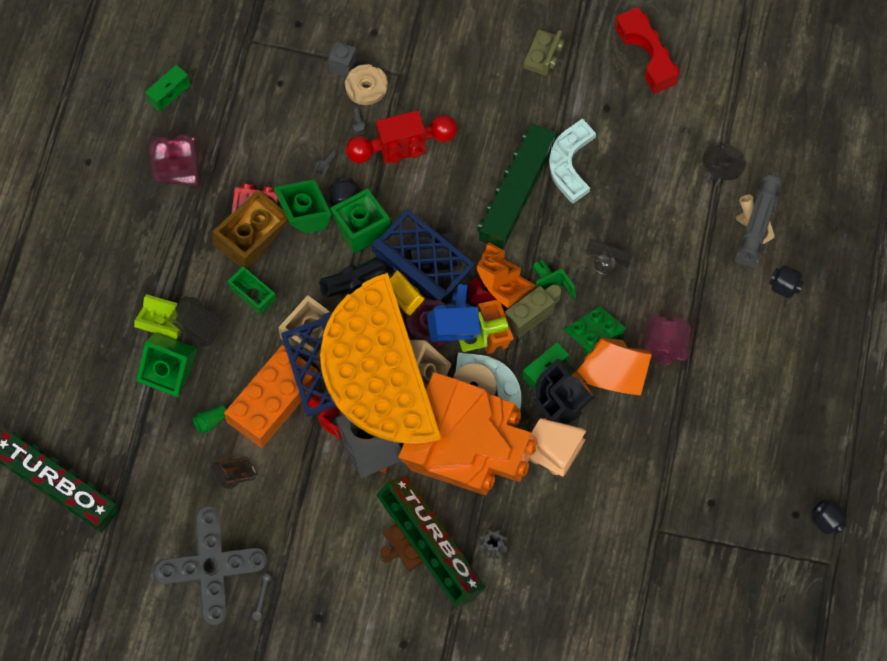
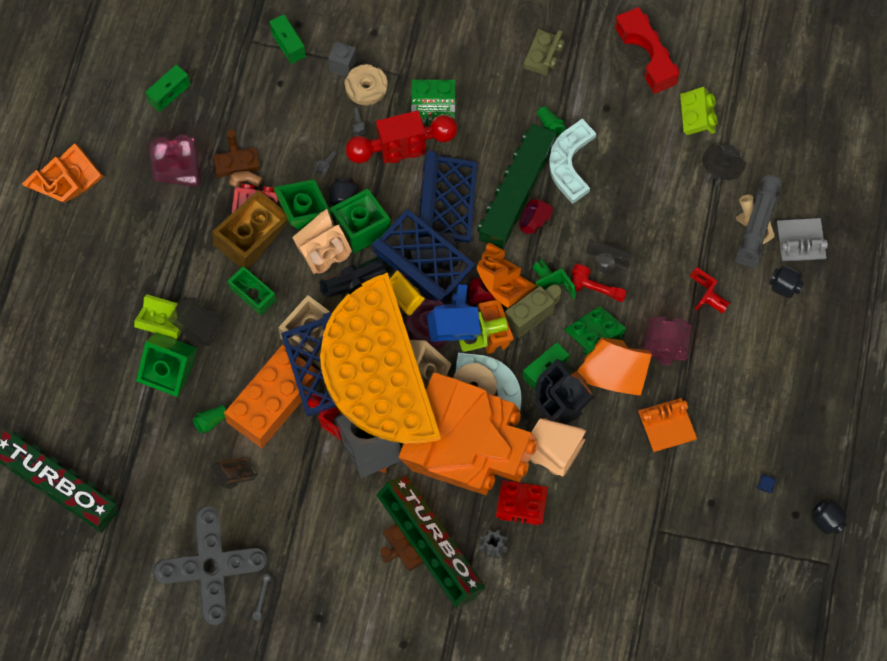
none -> orange slope [22,143,104,203]
none -> reddish brown plate [213,130,260,178]
none -> medium nougat arm [229,171,263,188]
none -> green piece [269,15,306,64]
none -> light nougat piece [292,209,352,274]
none -> green slope [411,80,455,127]
none -> dark blue fence [418,151,477,243]
none -> red hinge [496,480,548,526]
none -> dark red rock [519,199,554,234]
none -> green cone [537,106,565,137]
none -> red brick [571,264,626,302]
none -> orange hinge [638,398,697,453]
none -> lime bracket [680,87,718,135]
none -> red bracket [689,267,730,314]
none -> dark blue piece [757,474,776,494]
none -> light grey hinge [777,218,827,262]

